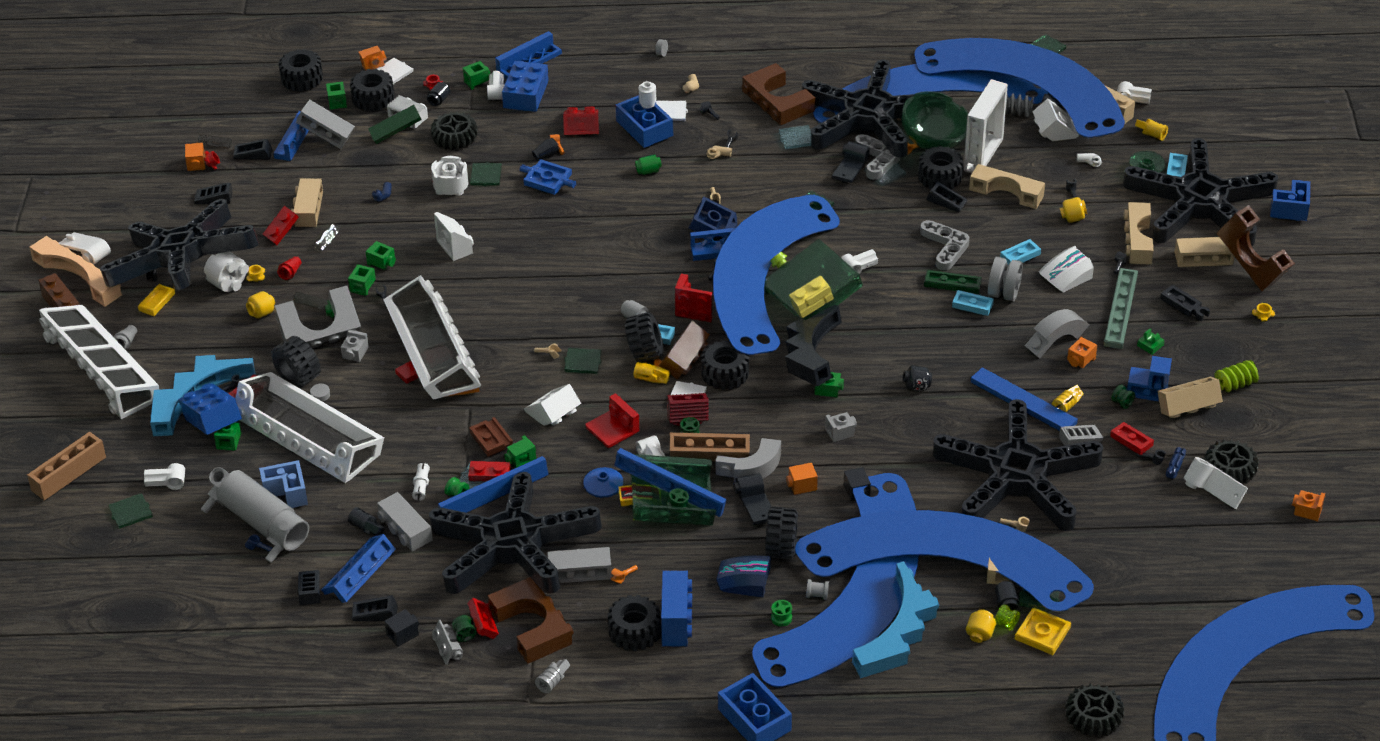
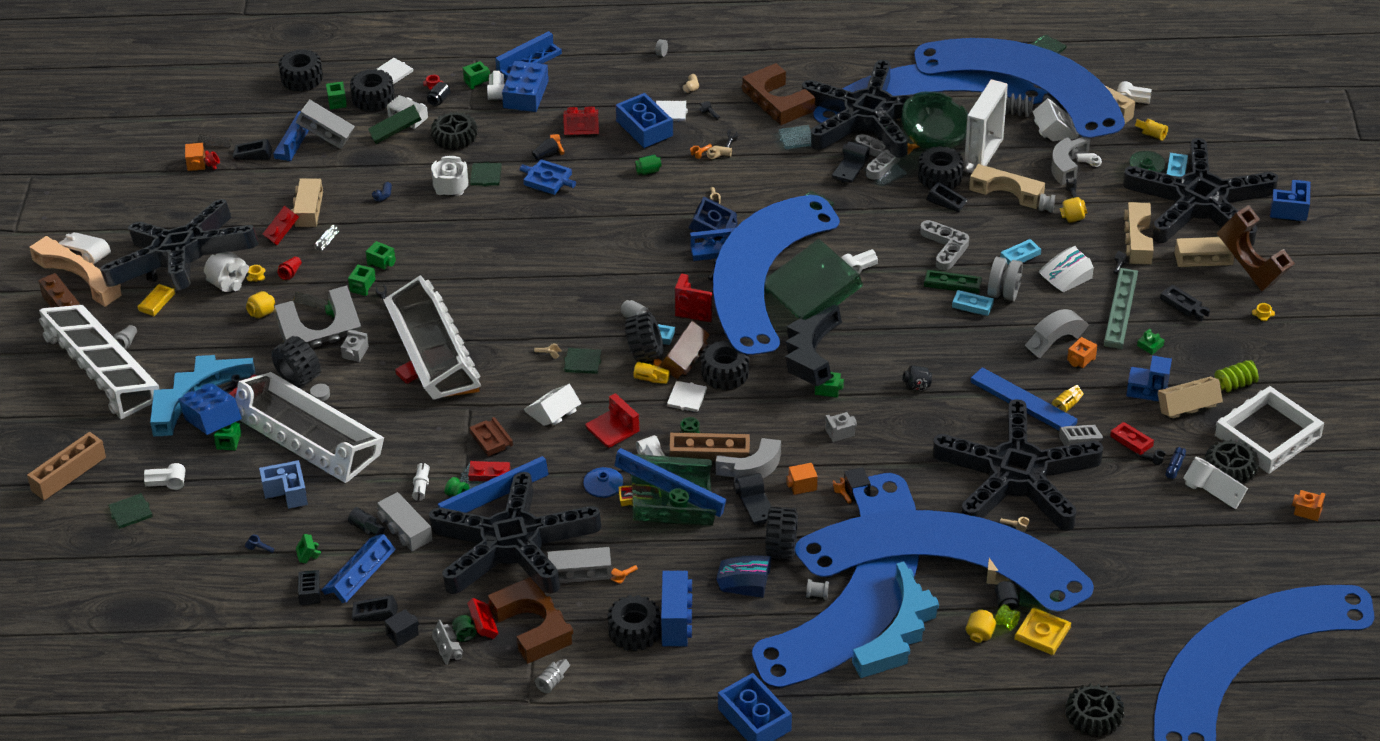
black slope [194,183,233,204] -> none
light grey piece [201,467,309,563] -> none
orange brick [359,46,387,71] -> none
white slope [434,212,474,261] -> none
green brick [504,435,536,468] -> none
white brick [639,81,656,108] -> none
dark red brick [667,393,709,425] -> none
lime plate [770,252,788,268] -> none
green wheel [771,600,792,627] -> none
light yellow brick [789,276,834,318] -> none
dark green wheel [1111,384,1136,409] -> none
none -> green tile [296,534,321,564]
none -> orange hand [690,144,712,159]
none -> orange hand [833,478,852,504]
none -> light grey wheel [1039,193,1055,213]
none -> light grey arch [1051,137,1090,185]
none -> white window [1215,386,1324,474]

